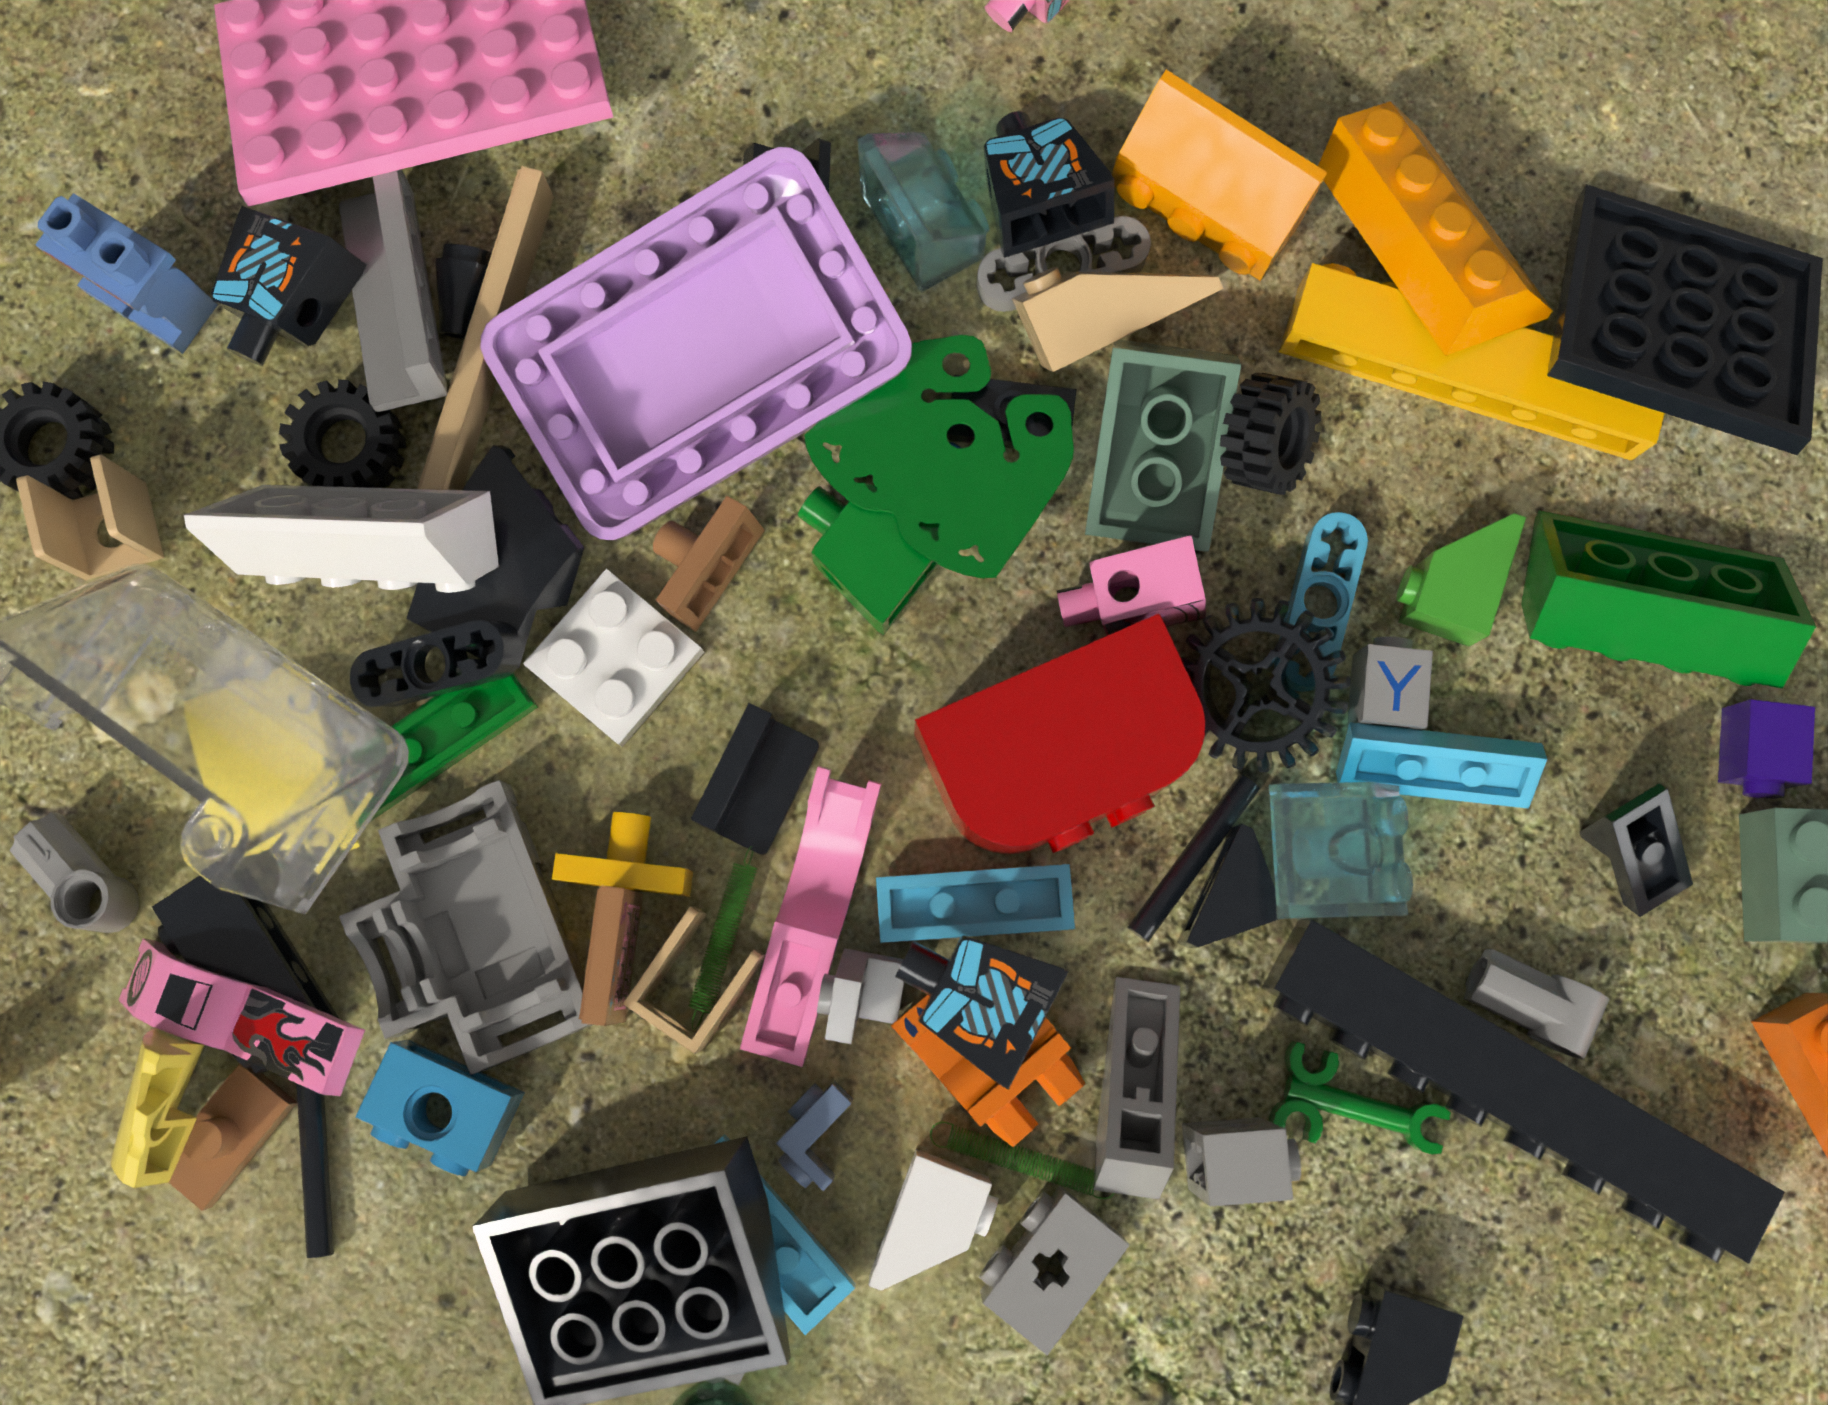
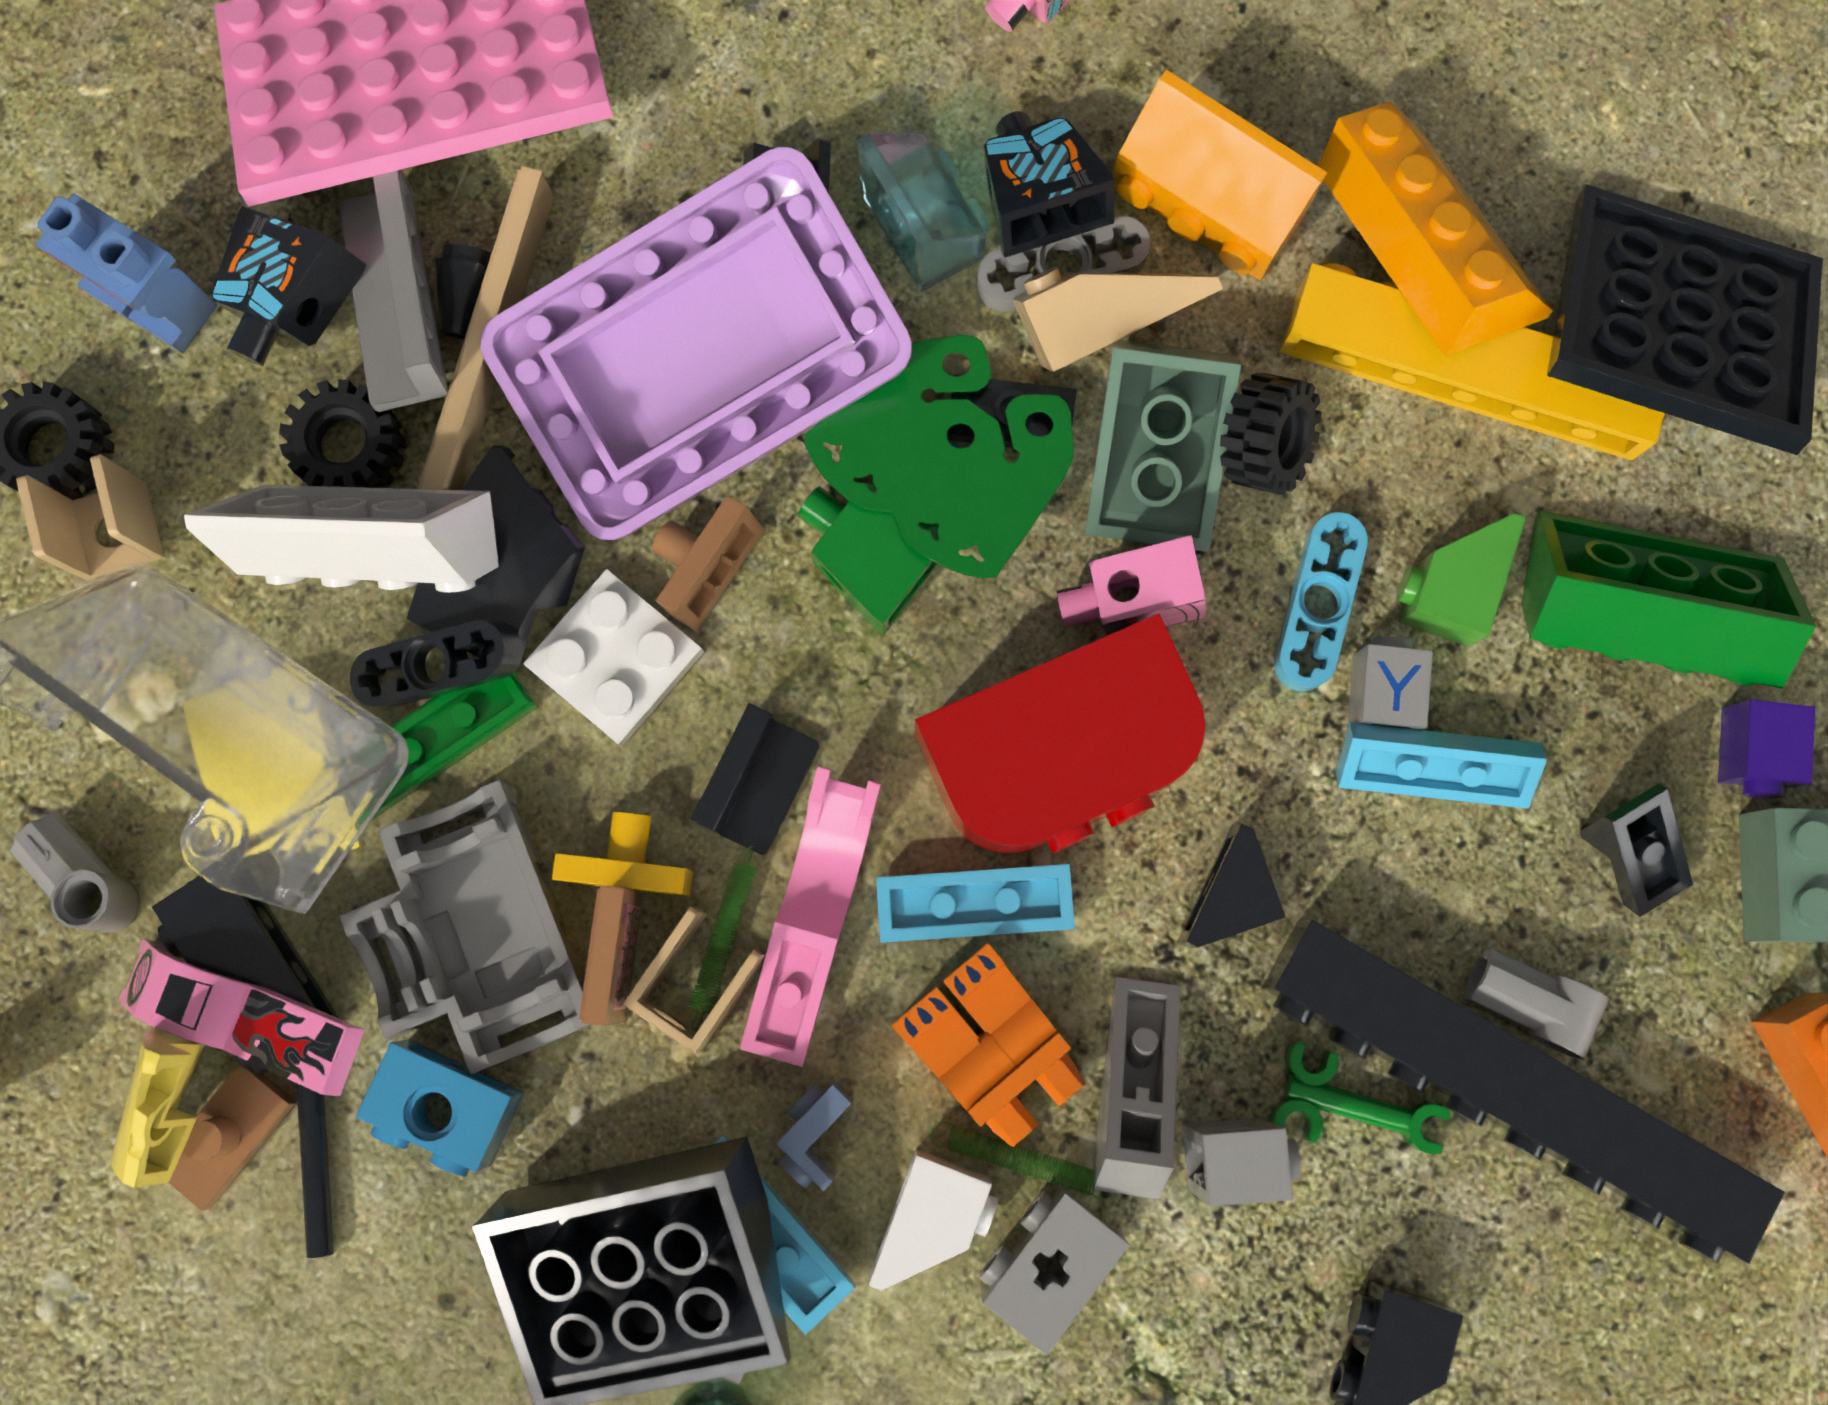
light grey bracket [817,948,904,1044] -> none
torso [895,935,1068,1090] -> none
black bar [1127,774,1260,942] -> none
black gear [1180,598,1351,772] -> none
clear light blue slope [1269,782,1413,919] -> none

